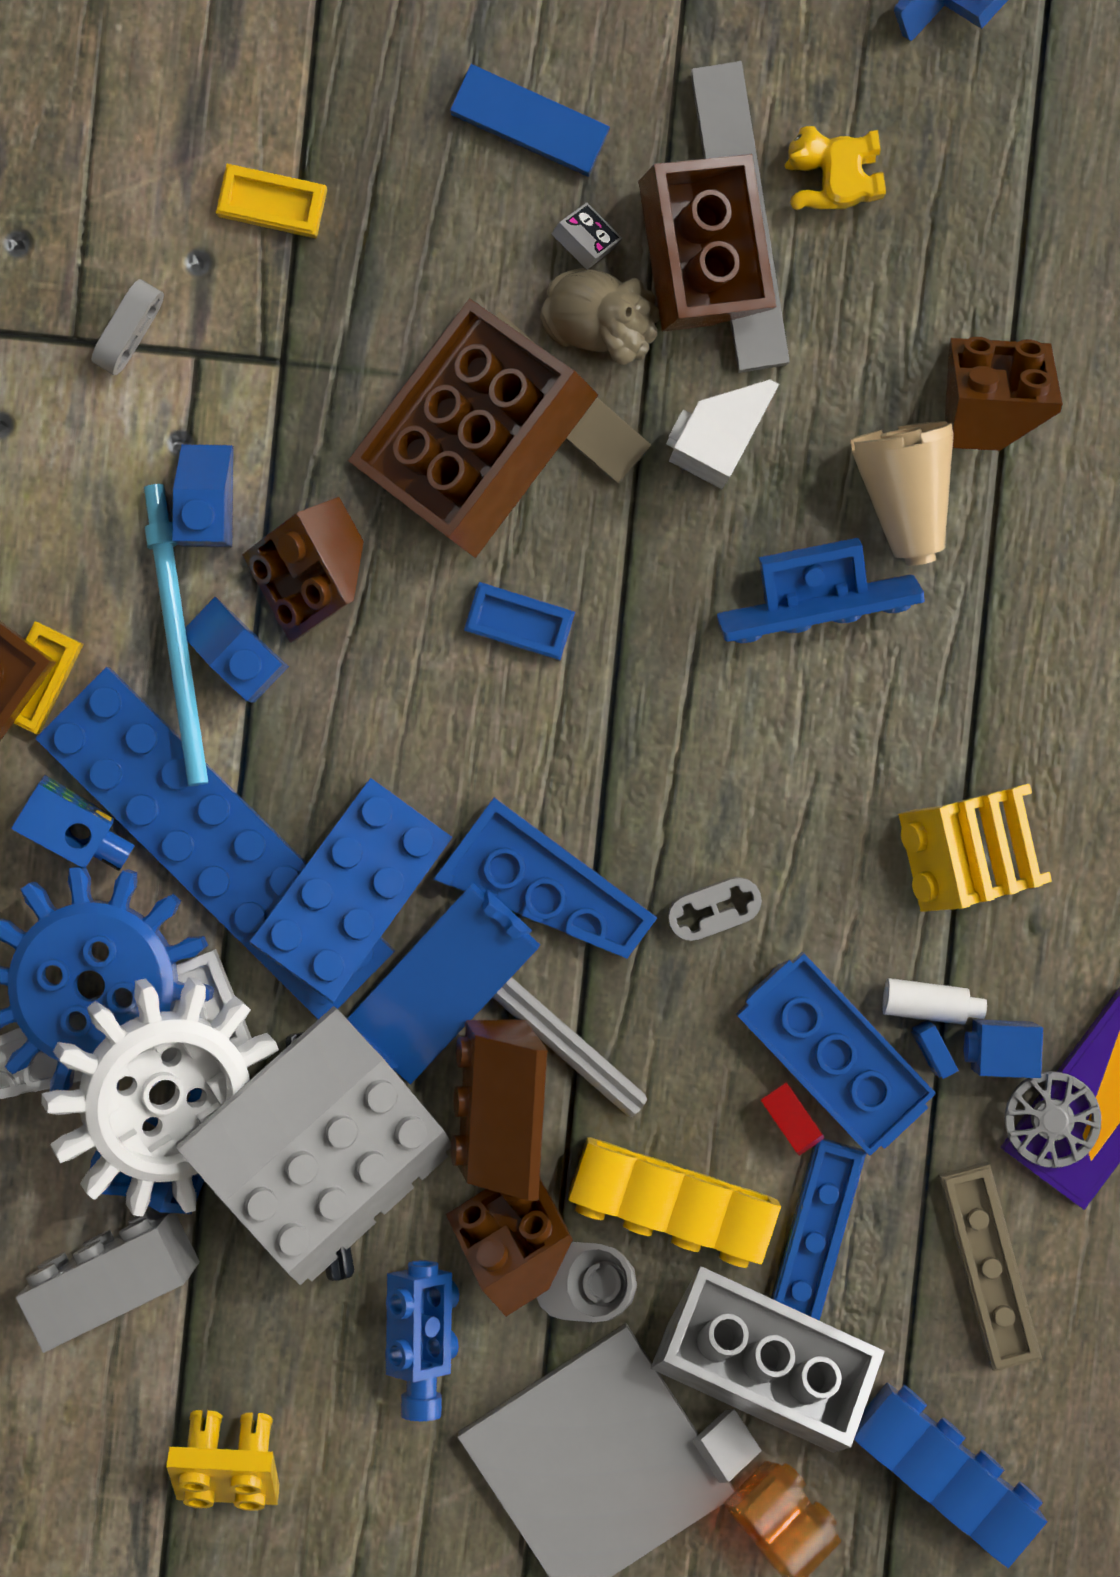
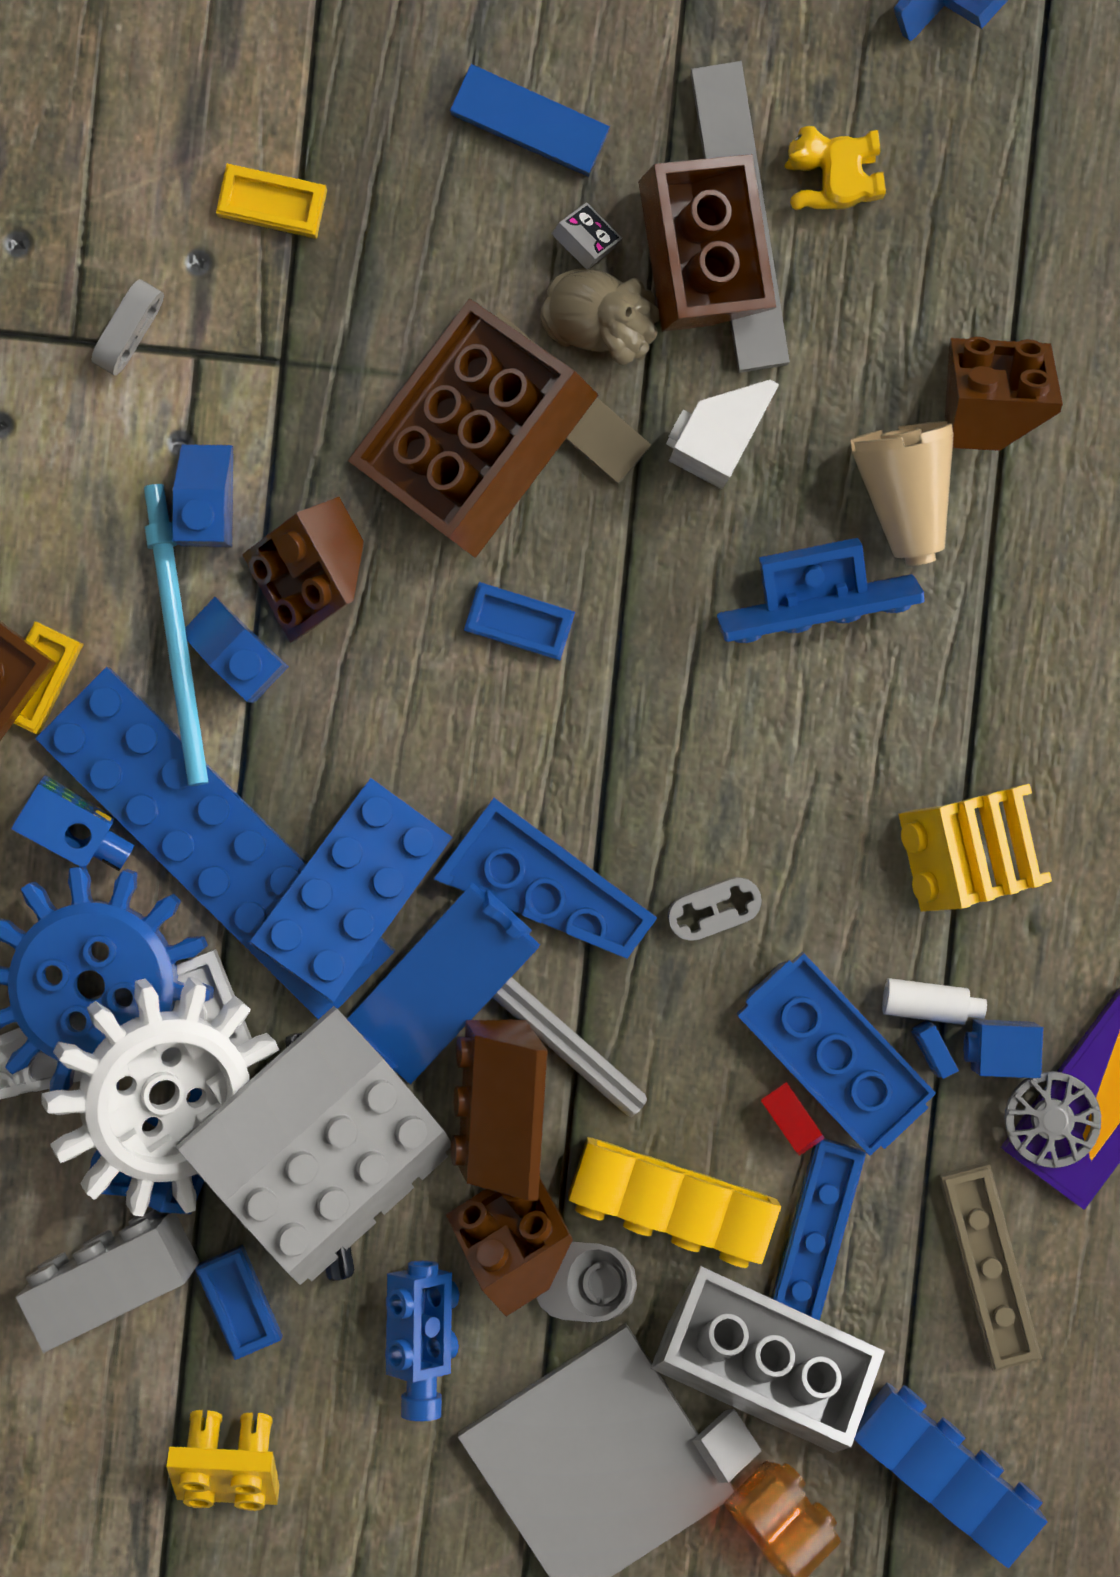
none -> blue tile [195,1245,283,1360]

